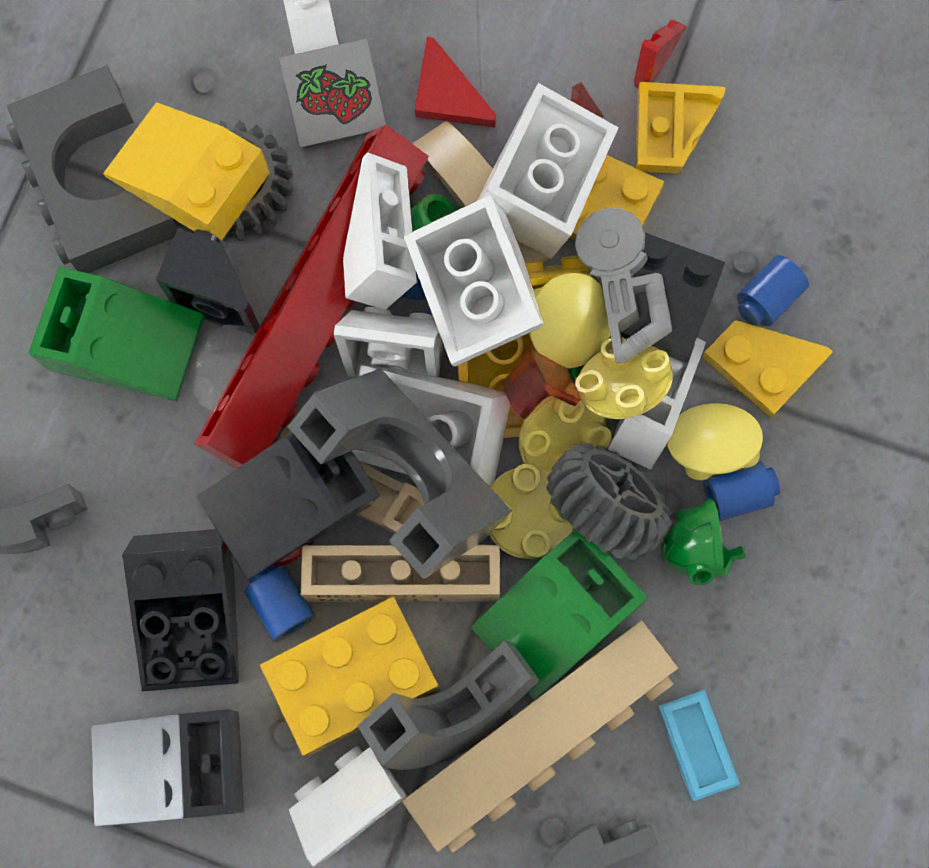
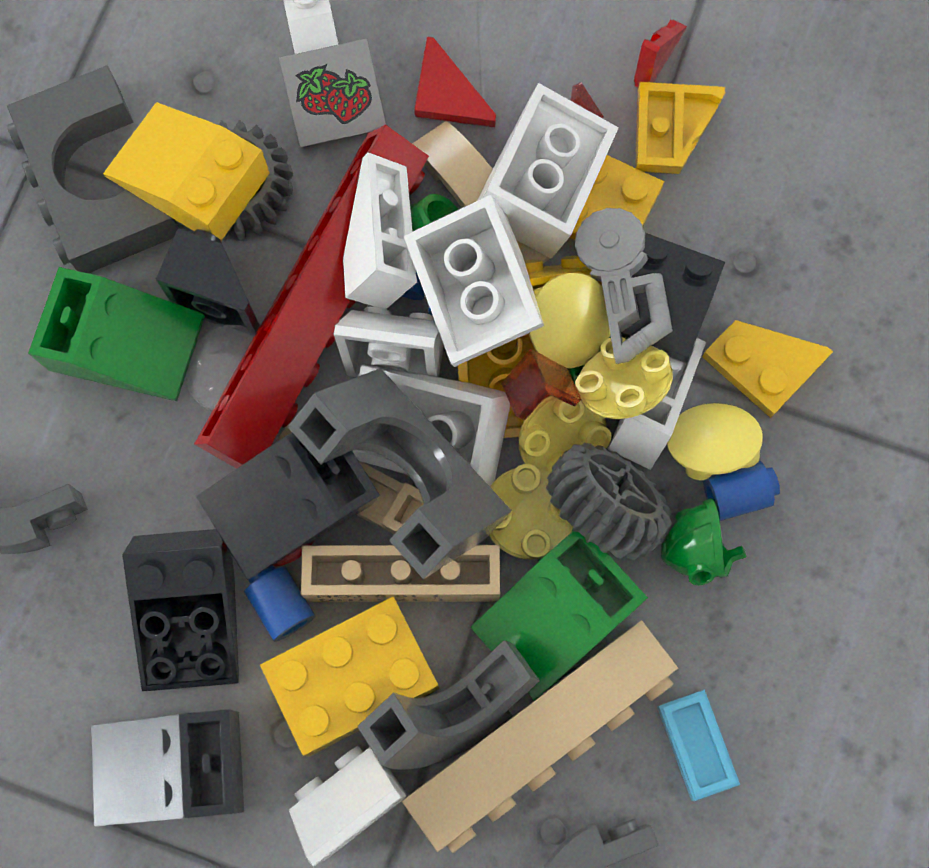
blue brick [737,255,809,327] -> none

